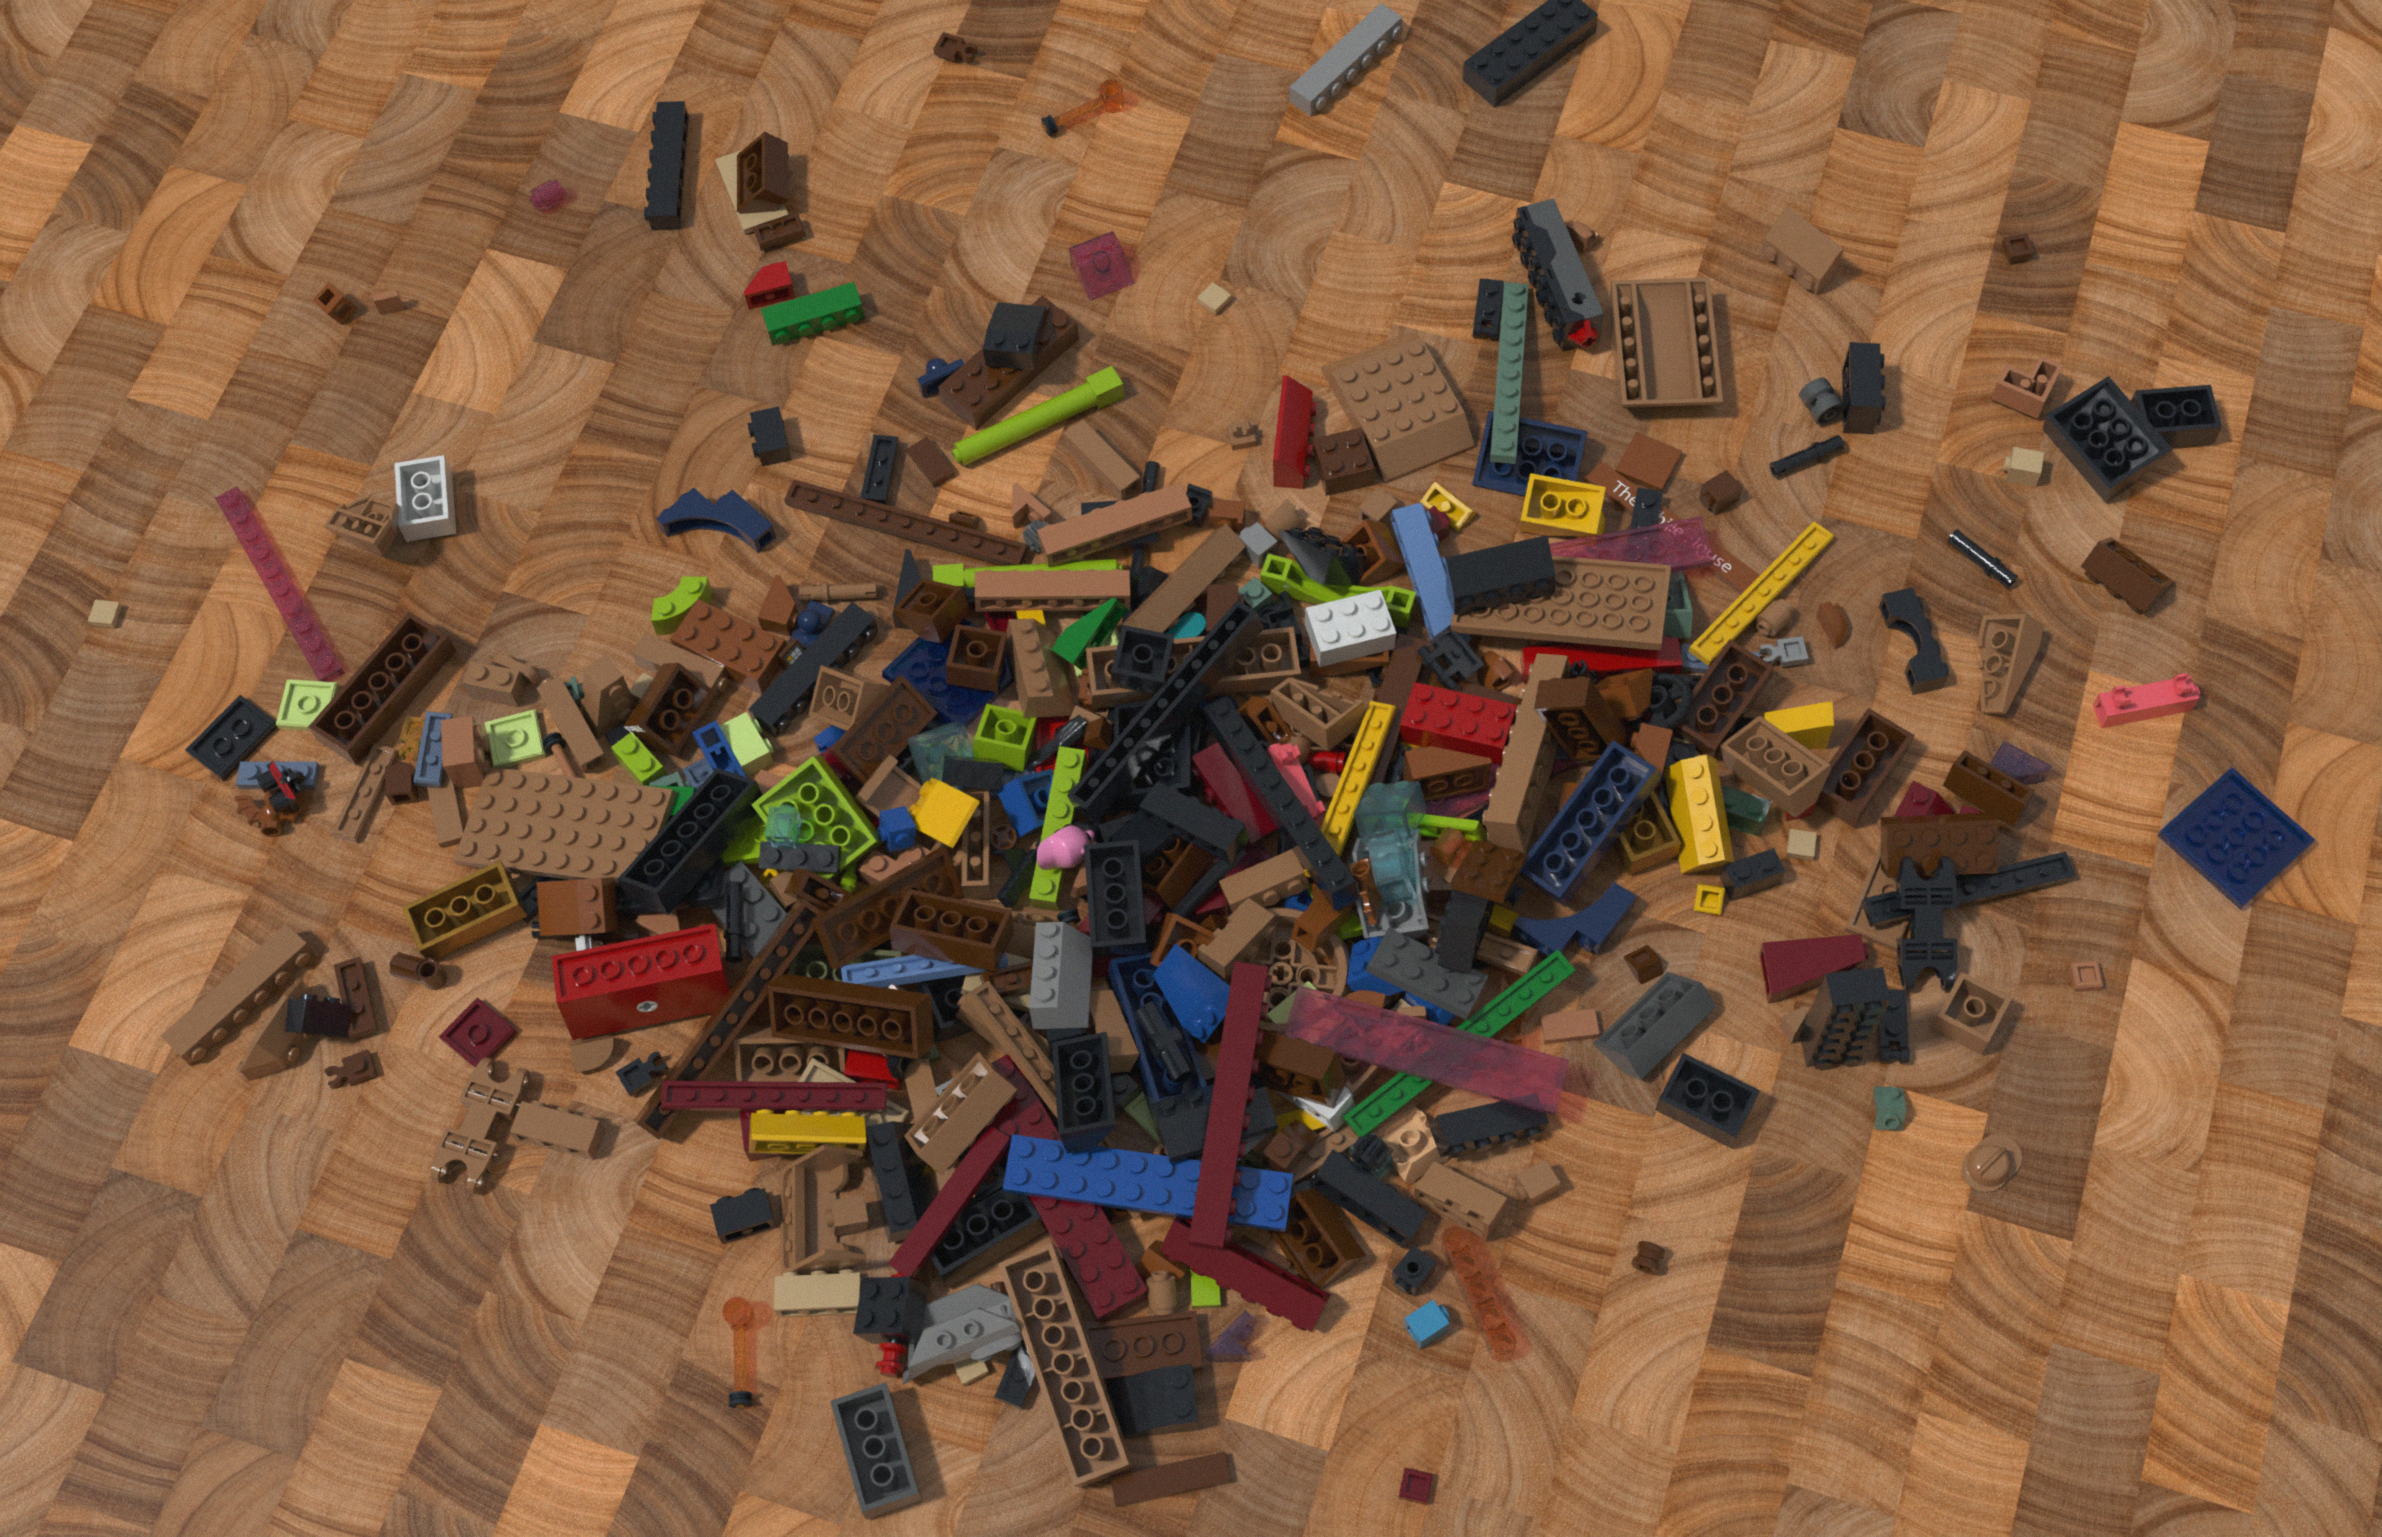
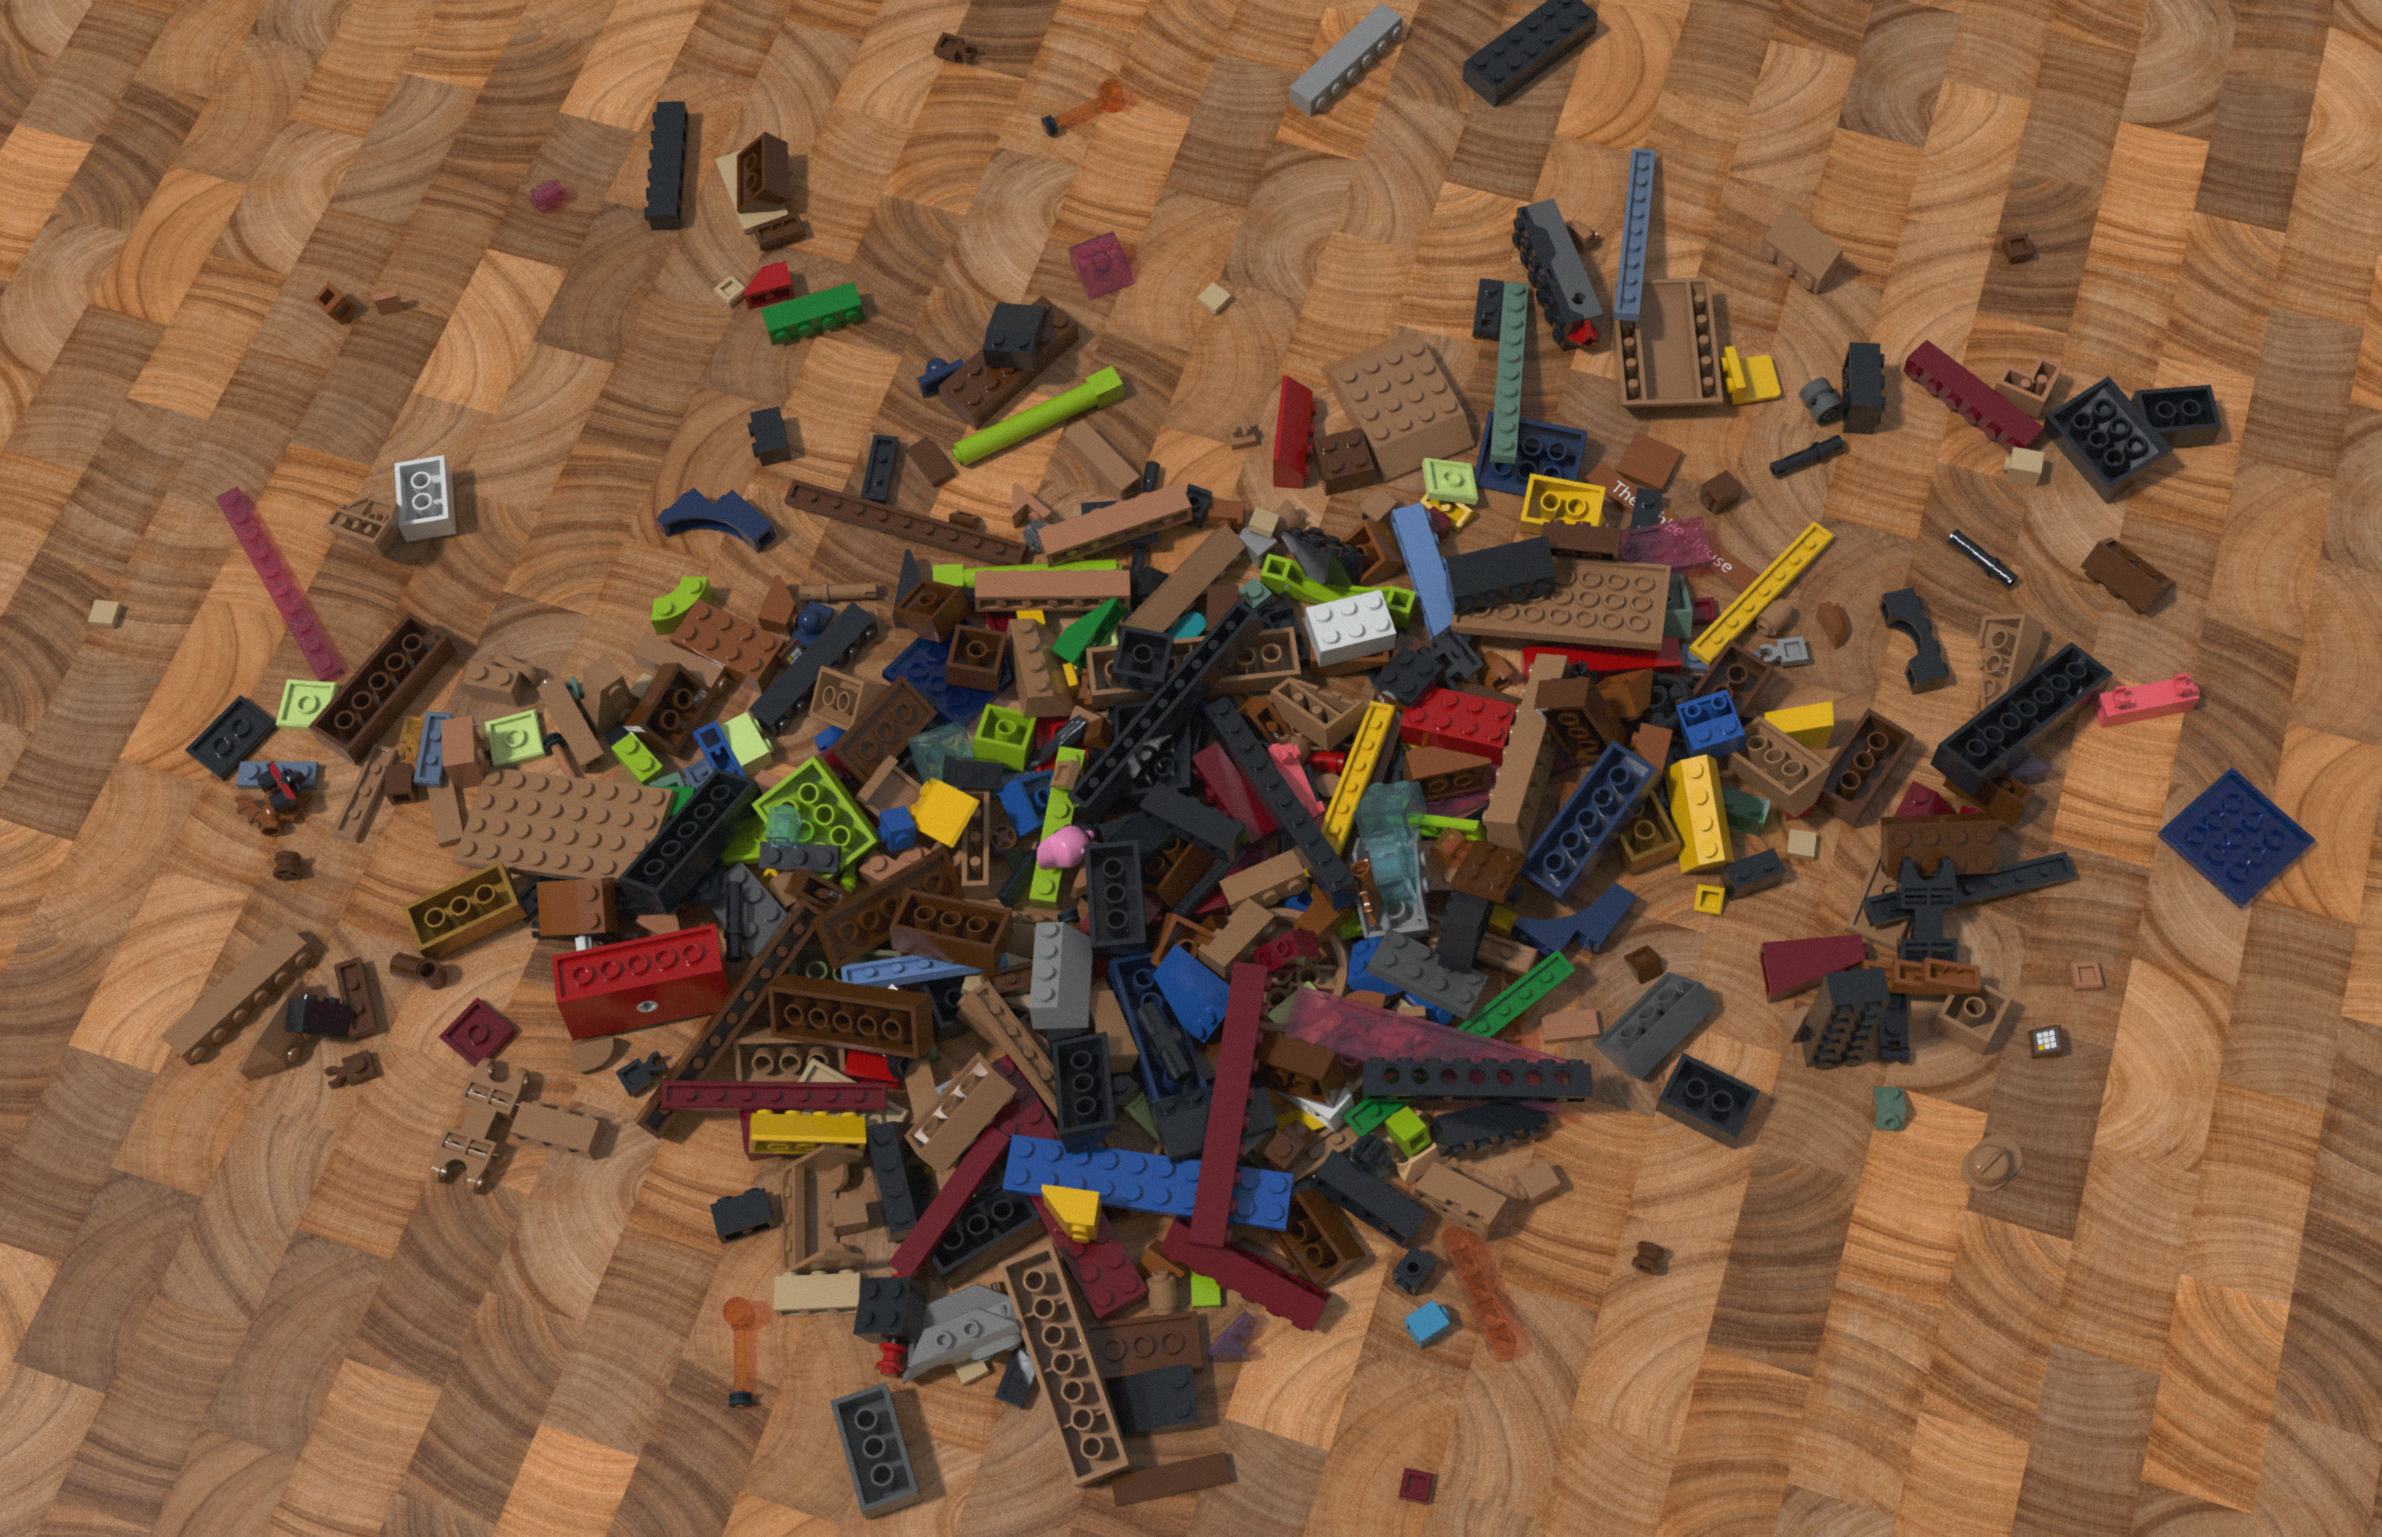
none -> reddish brown wheel [273,851,302,881]
none -> tan tile [713,275,746,308]
none -> yellow slope [1041,1184,1102,1243]
none -> medium nougat tile [1049,760,1085,791]
none -> yellow tile [1063,663,1080,698]
none -> tan tile [1247,507,1280,538]
none -> dark red brick [1253,930,1321,978]
none -> black brick [1362,1057,1592,1104]
none -> black plate [1371,646,1446,709]
none -> lime brick [1385,1106,1432,1158]
none -> yellowish green tile [1422,458,1478,505]
none -> reddish brown slope [1541,519,1622,561]
none -> sand blue plate [1614,148,1656,322]
none -> blue slope [1676,690,1745,758]
none -> dark red tile [1690,597,1717,626]
none -> yellow bracket [1719,346,1781,405]
none -> dark orange slope [1861,957,1980,995]
none -> dark red brick [1903,339,2045,454]
none -> black brick [1930,642,2113,797]
none -> slope [2028,1025,2064,1058]

